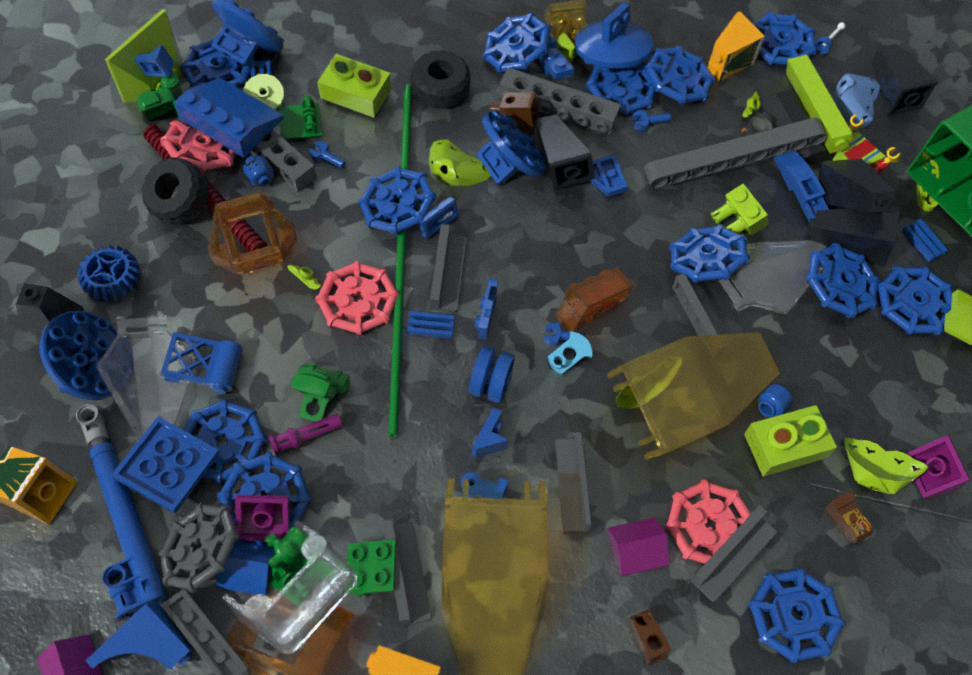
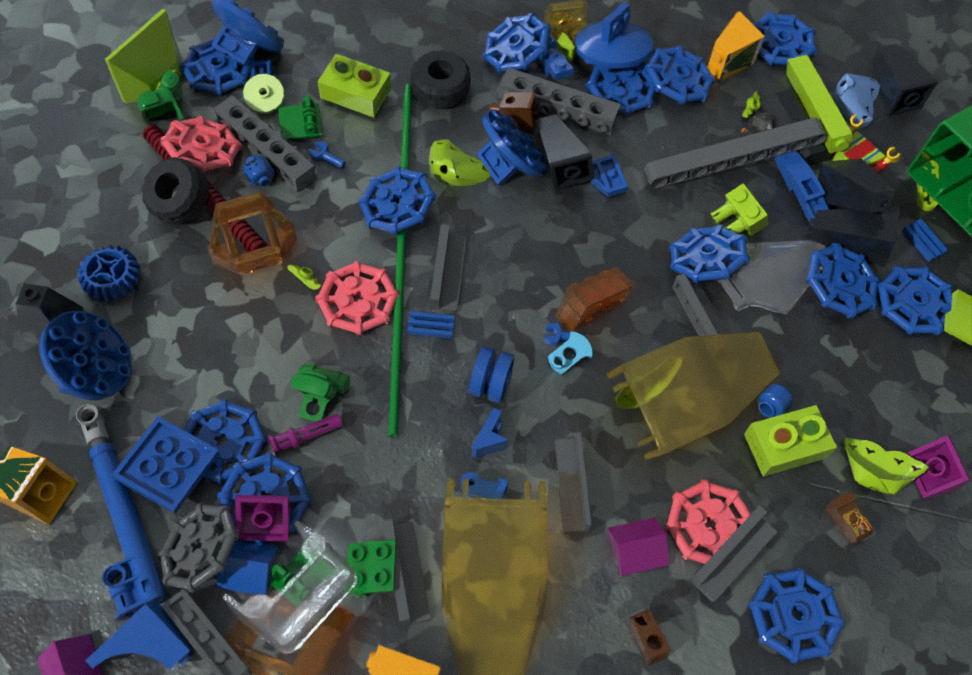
clear windscreen [97,315,196,440] -> none
blue slope [134,45,174,77] -> none
blue piece [161,332,243,395] -> none
blue slope [174,78,284,158] -> none
green piece [265,526,310,569] -> none
blue tile [419,197,459,238] -> none
blue wing [474,278,498,339] -> none
blue bar [632,110,670,131] -> none
blue hinge [815,22,845,54] -> none

